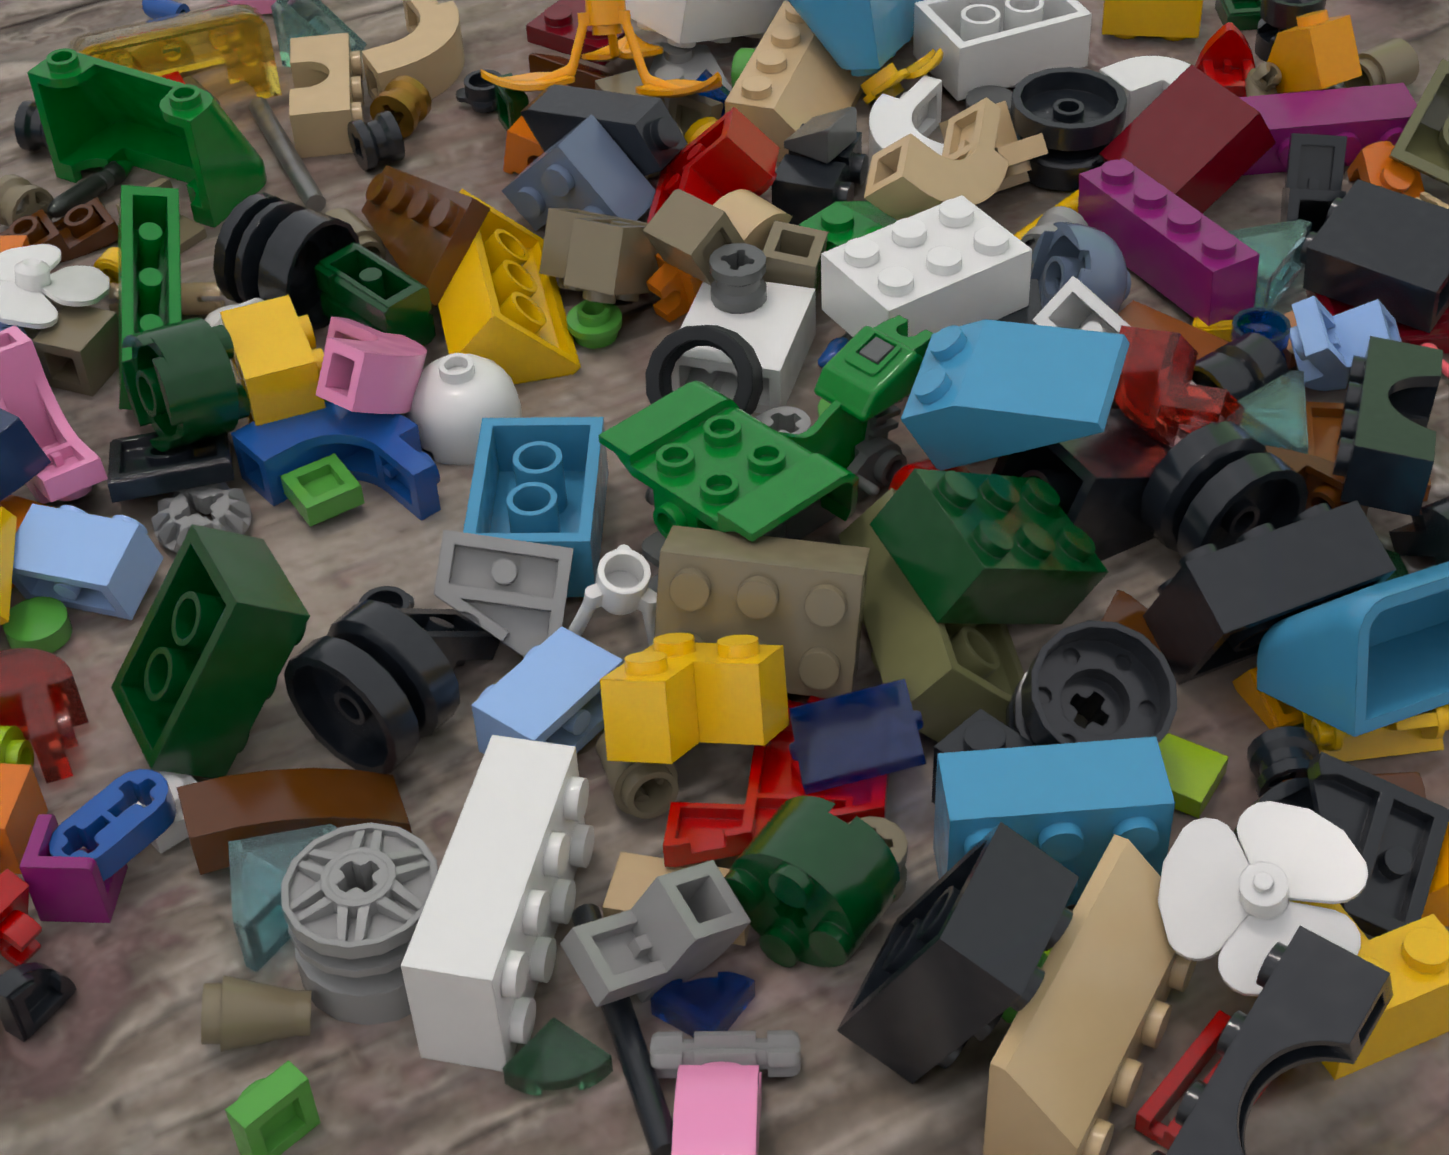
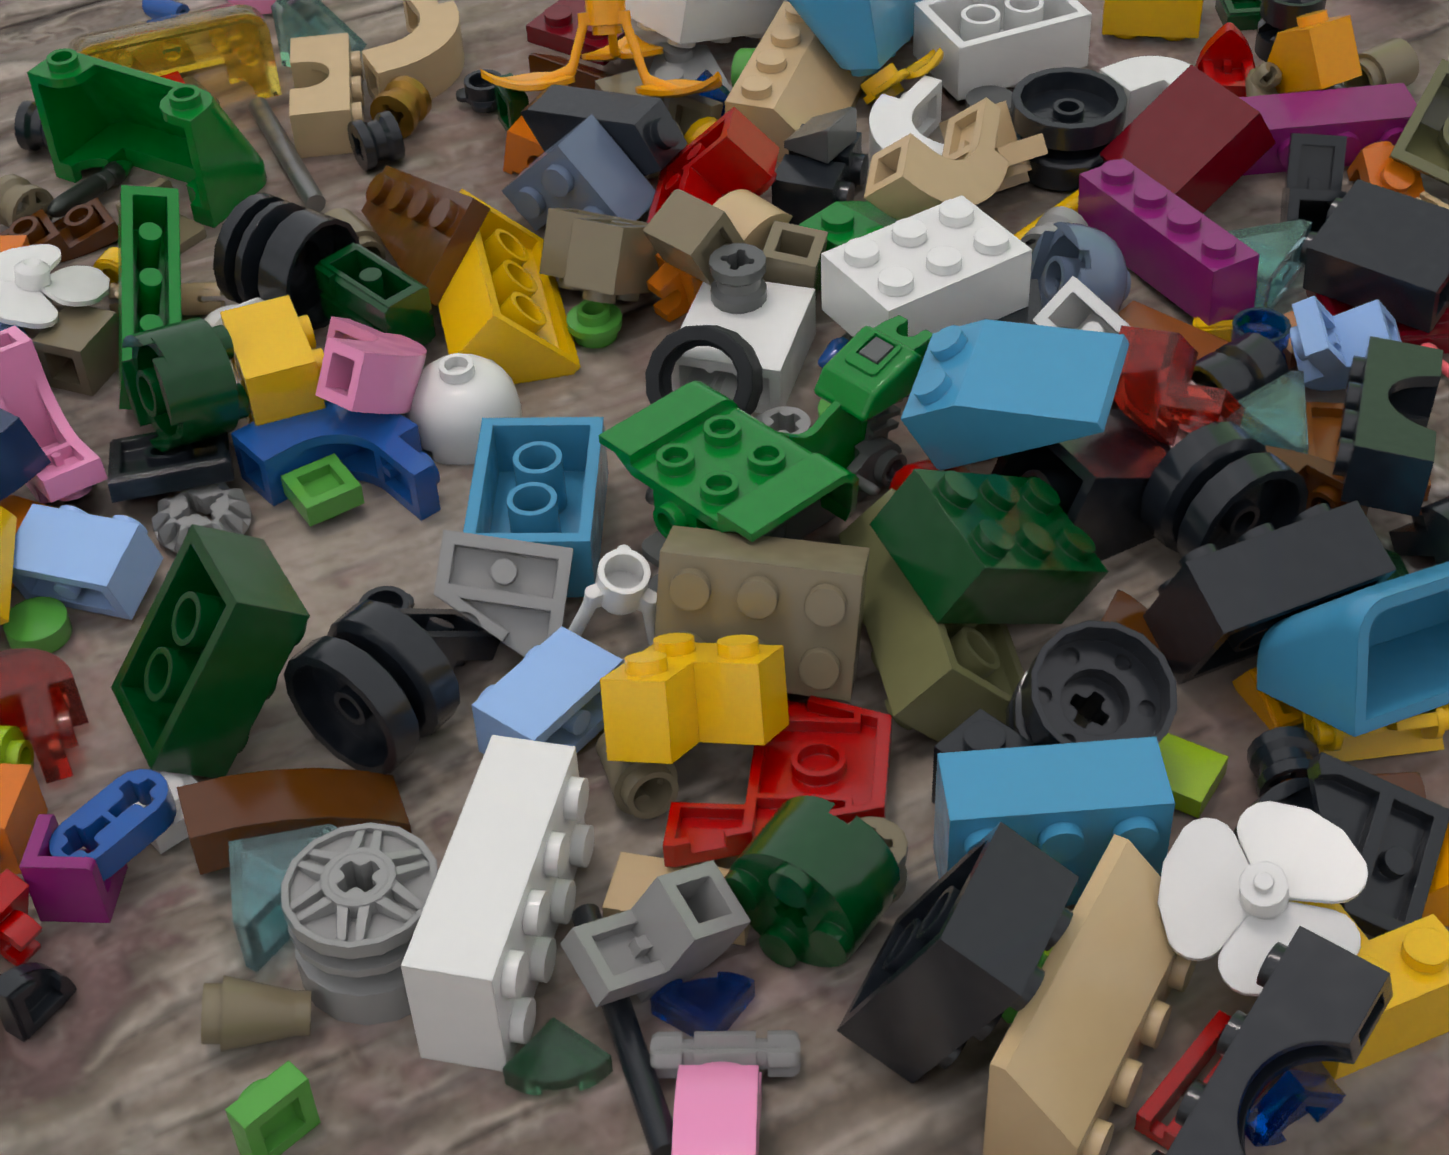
clear blue piece [789,679,926,794] -> none
none -> clear blue tile [1245,1069,1346,1147]

